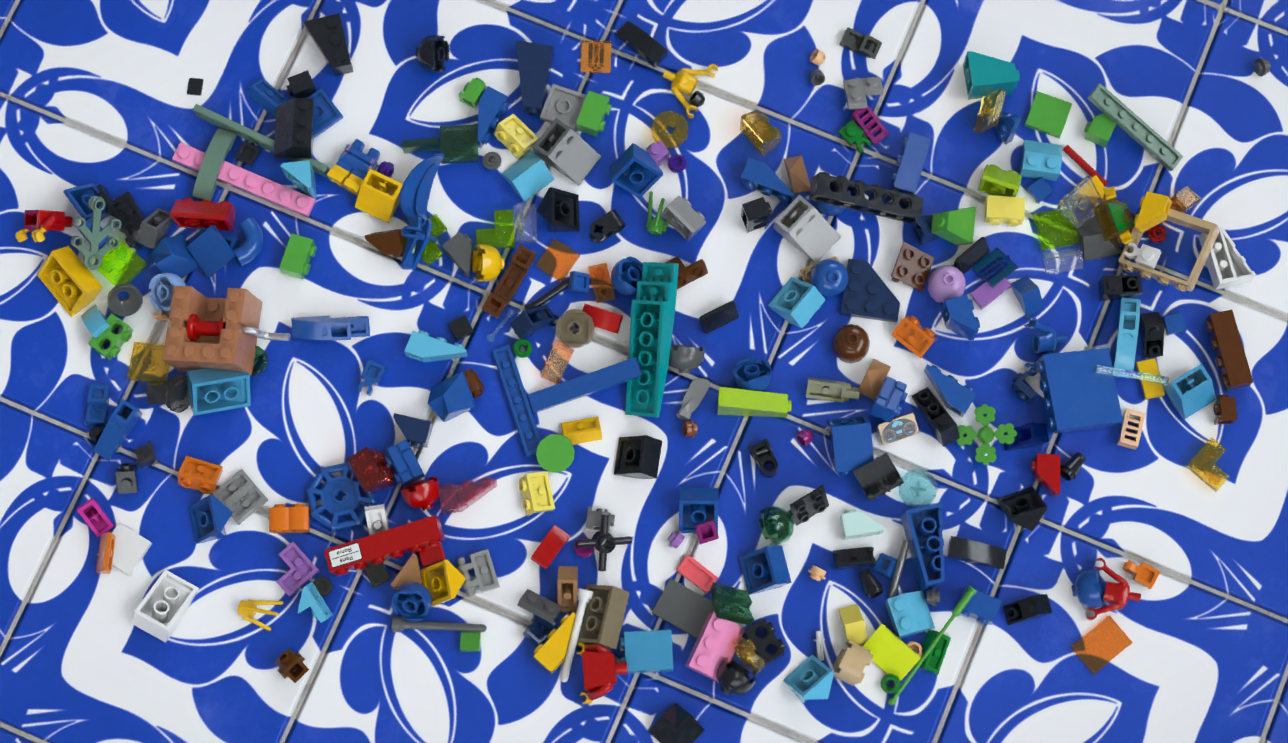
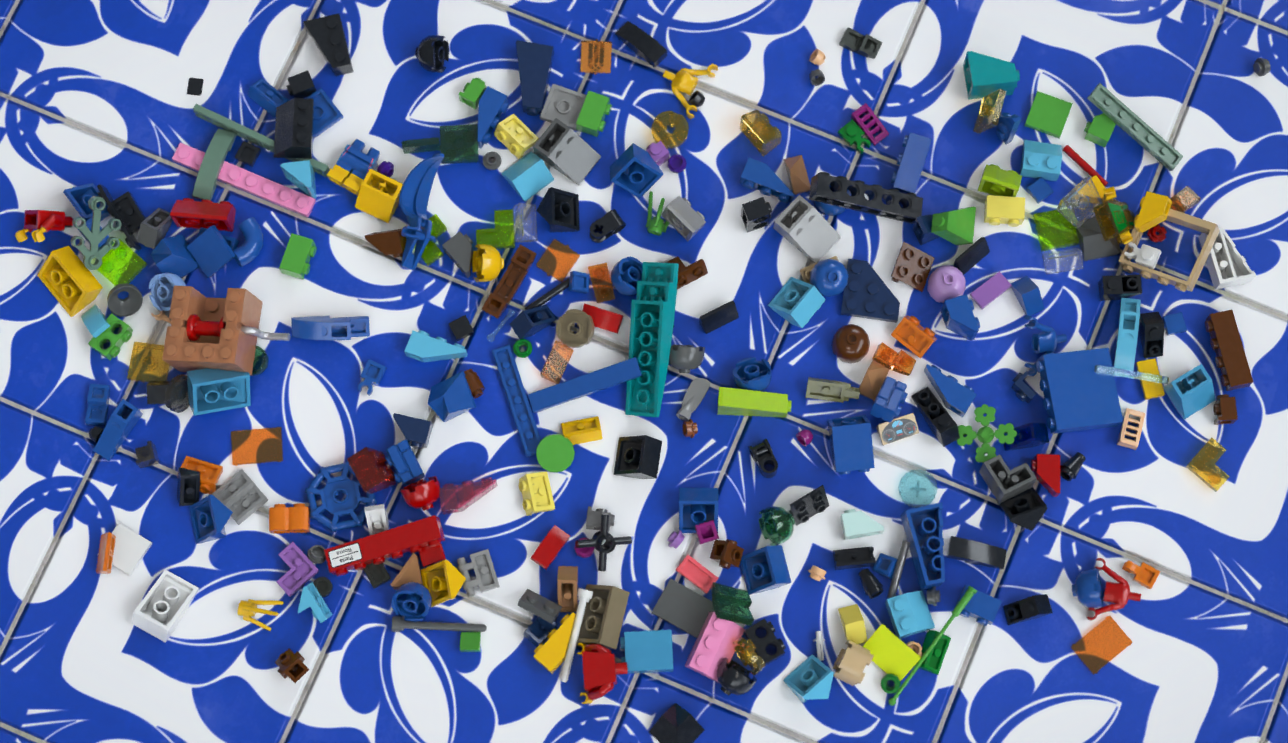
dark pink slope [76,498,114,537] -> none
black bracket [115,463,139,494] -> none
light grey plate [843,77,883,110] -> none
black hinge [853,452,904,501] -> none
clear blue piece [972,247,1018,288] -> none
none -> black slope [177,468,200,506]
none -> clear orange piece [231,427,283,466]
none -> dark grey plate [307,545,326,564]
none -> reddish brown brick [710,539,744,569]
none -> clear orange slope [872,342,916,376]
none -> dark grey brick [979,455,1037,504]

